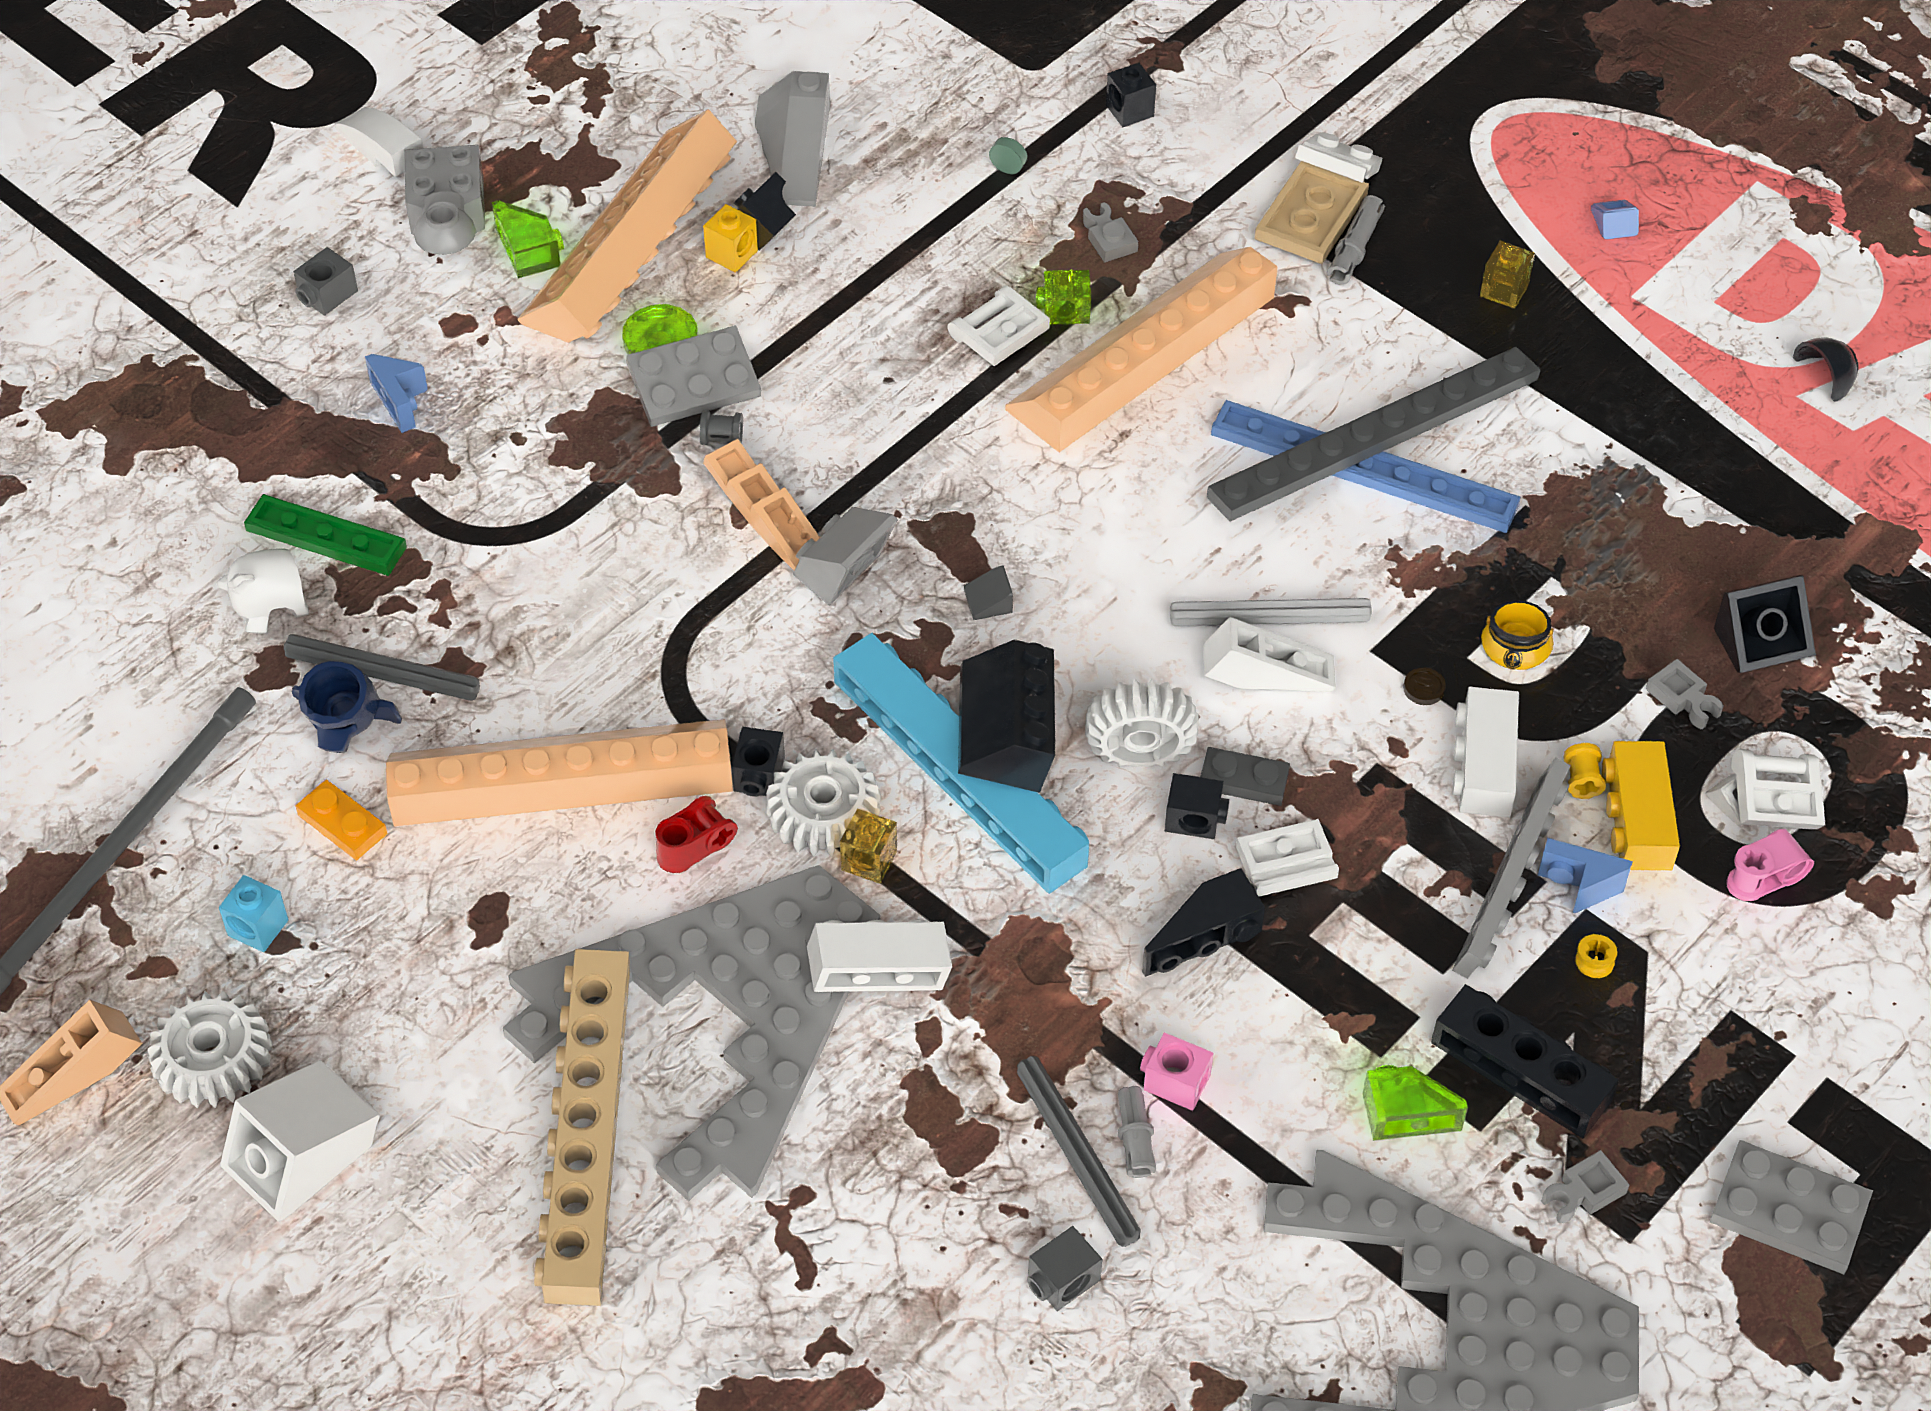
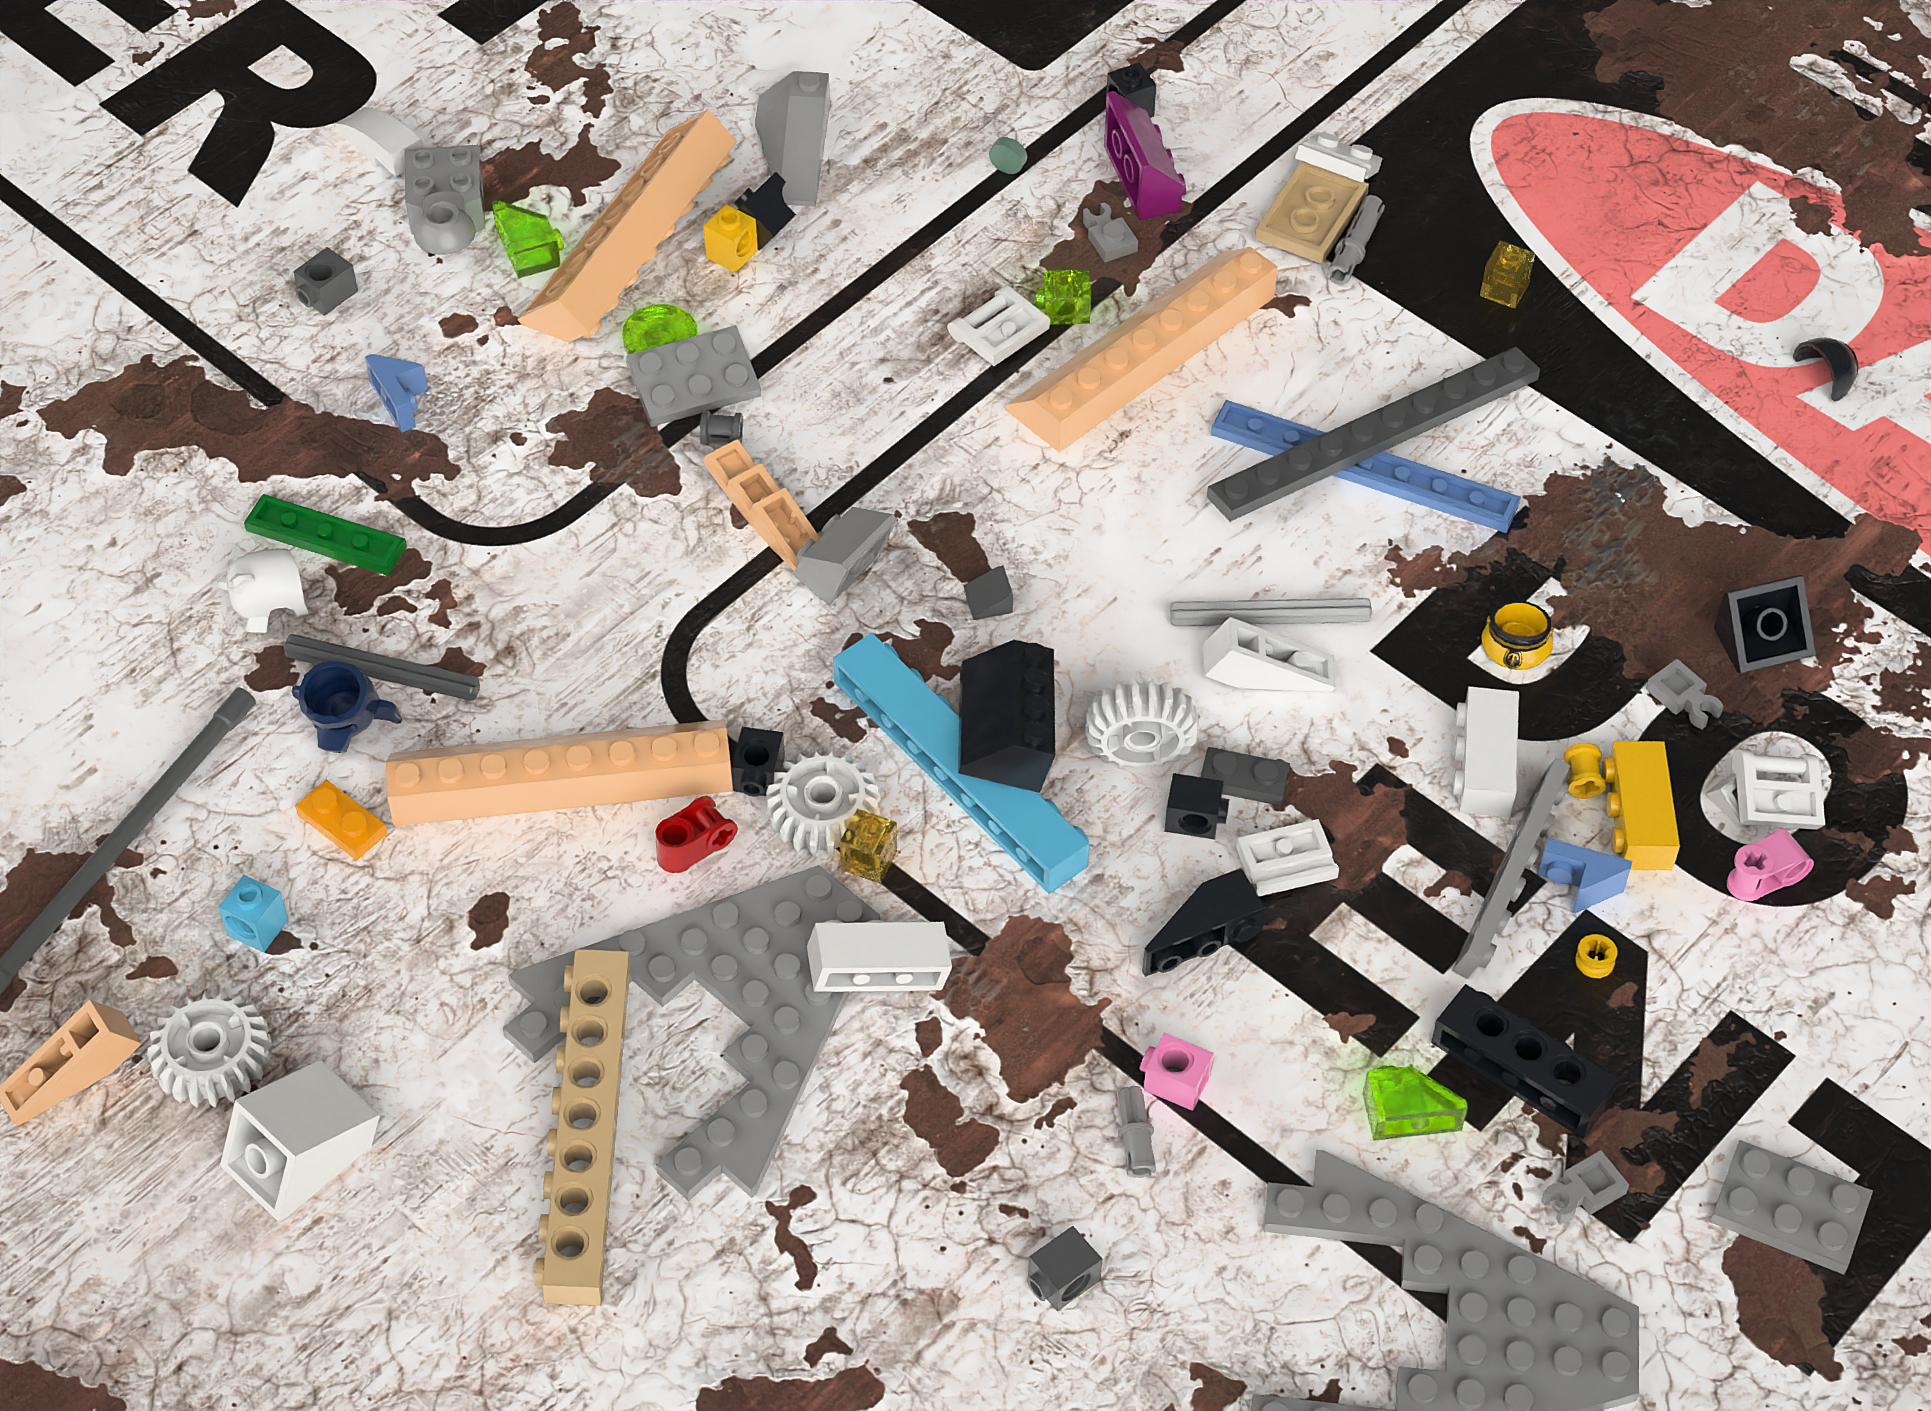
dark grey axle [1017,1056,1141,1247] -> none
dark brown piece [1403,668,1446,705] -> none
slope [1591,200,1639,239] -> none
none -> magenta slope [1104,91,1186,220]

